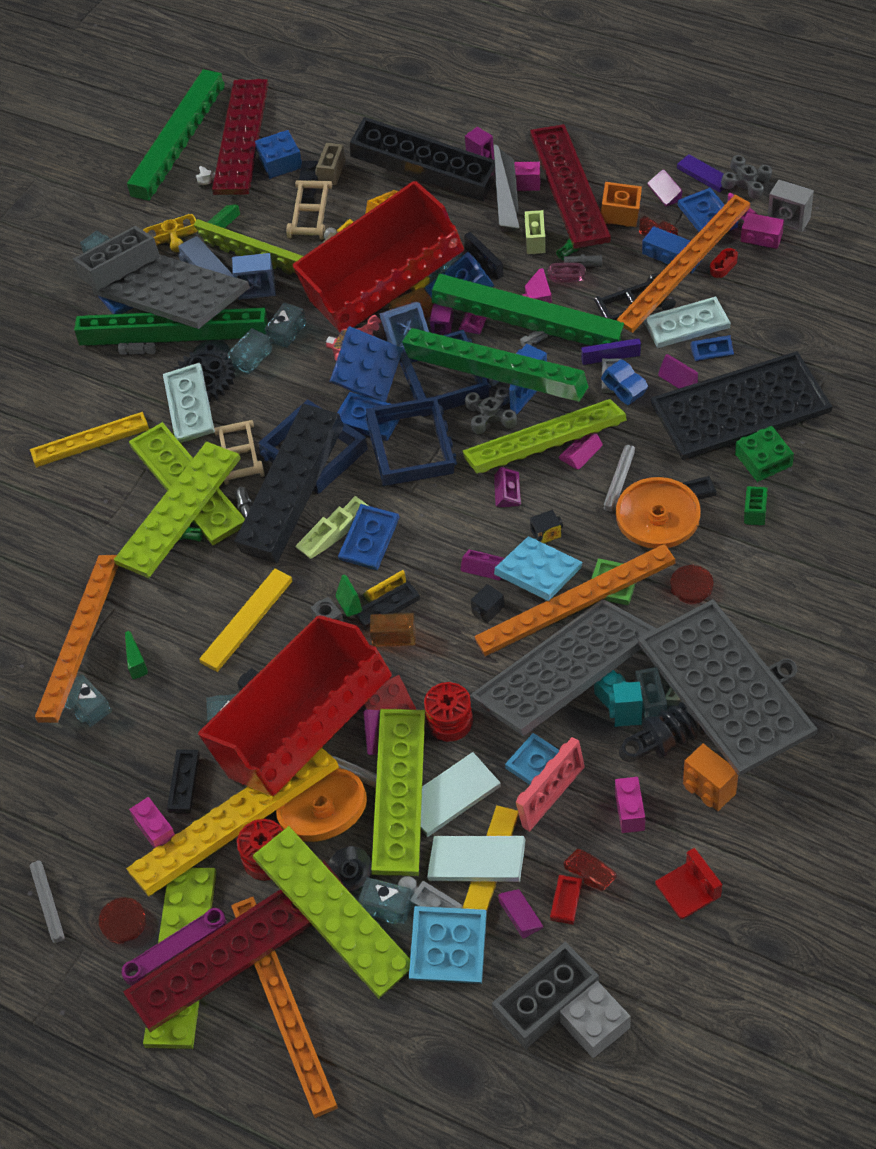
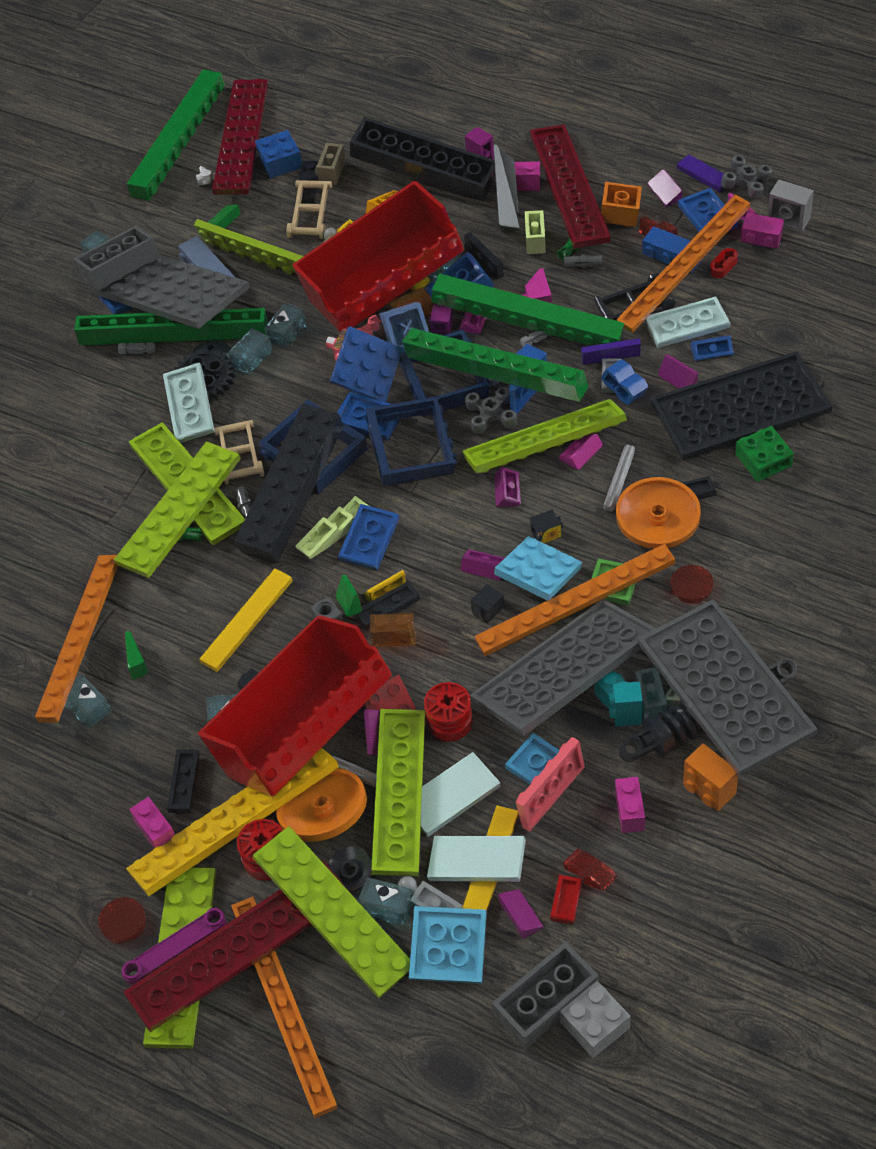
yellow tile [30,412,149,467] -> none
light grey axle [30,861,65,943] -> none
yellow piece [143,214,197,253] -> none
medium blue brick [232,253,276,300] -> none
clear pink plate [547,263,585,282] -> none
red bracket [655,848,722,919] -> none
green slope [744,486,768,525] -> none

